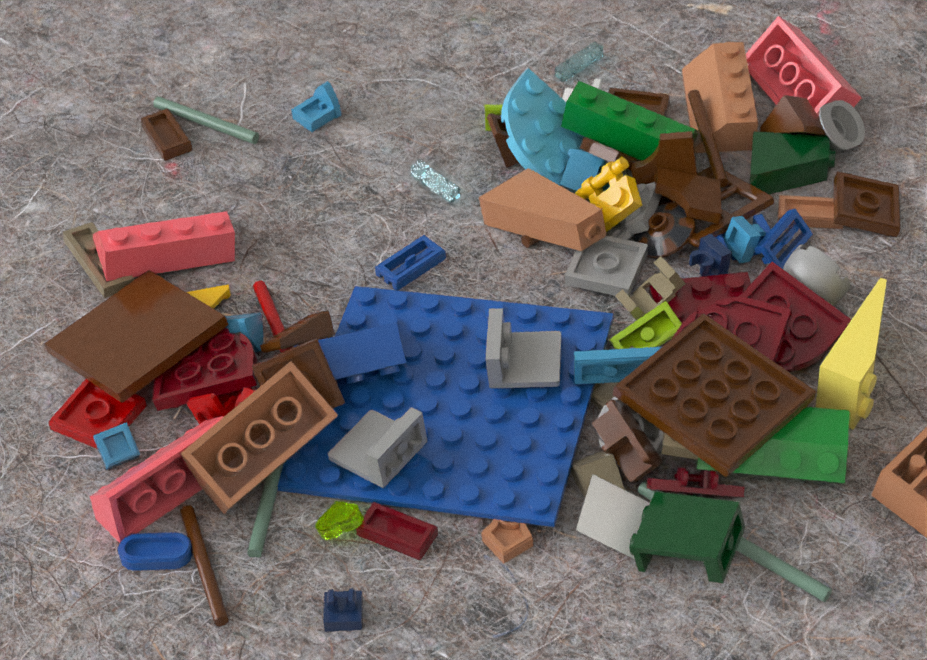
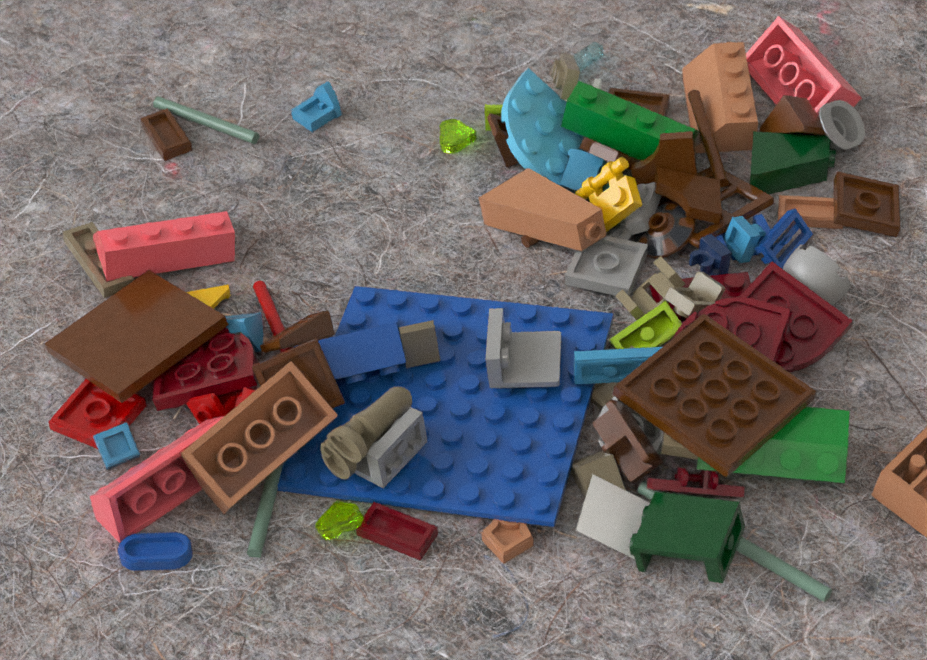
reddish brown bar [180,505,229,626] -> none
dark blue tile [323,588,363,632] -> none
blue tile [375,235,446,290] -> none
clear light blue axle [410,160,461,203] -> none
light yellow slope [815,277,887,430] -> none
none -> dark tan piece [320,387,412,479]
none -> dark tan slope [398,320,440,368]
none -> clear neon green tile [439,119,477,154]
none -> dark tan plate [550,52,580,100]
none -> dark tan bracket [664,271,725,318]

